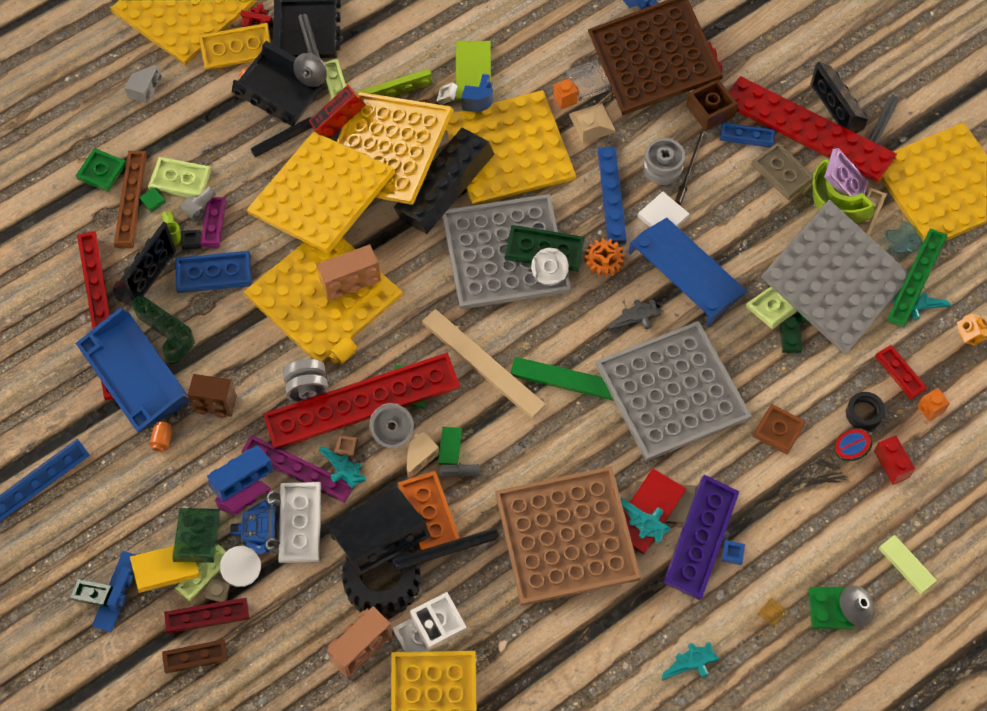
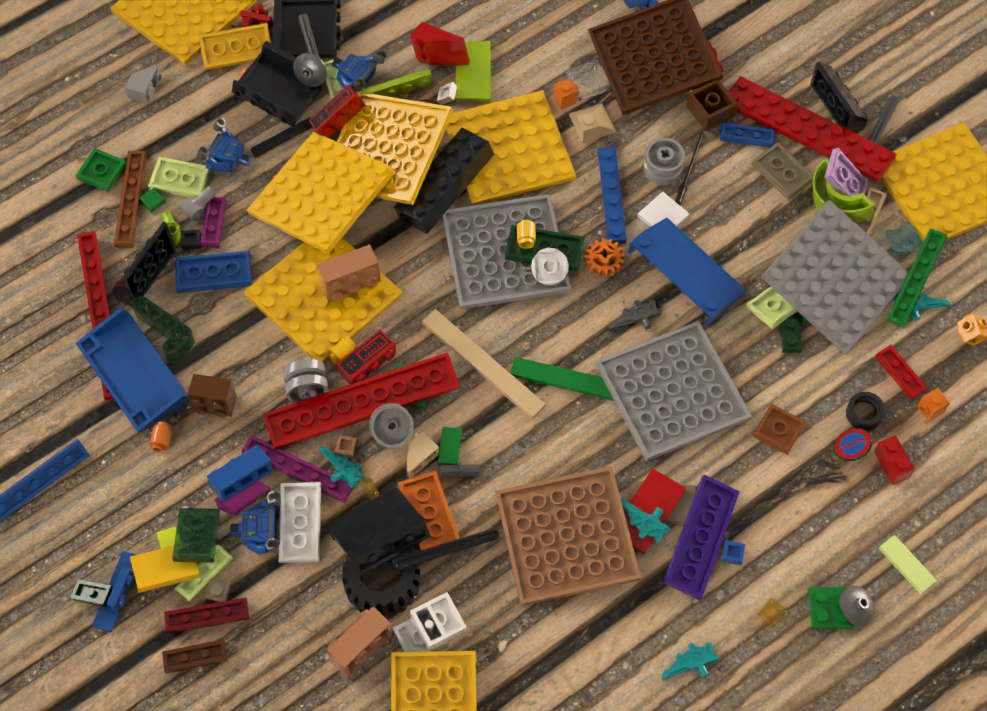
white tile [220,546,261,587] -> none
blue brick [461,74,494,112] -> none
none -> neon yellow tile [157,526,181,549]
none -> torso [197,118,251,173]
none -> torso [332,49,387,92]
none -> red brick [337,329,396,384]
none -> clear yellow tile [359,476,379,499]
none -> red slope [410,22,470,65]
none -> yellow brick [517,220,536,249]

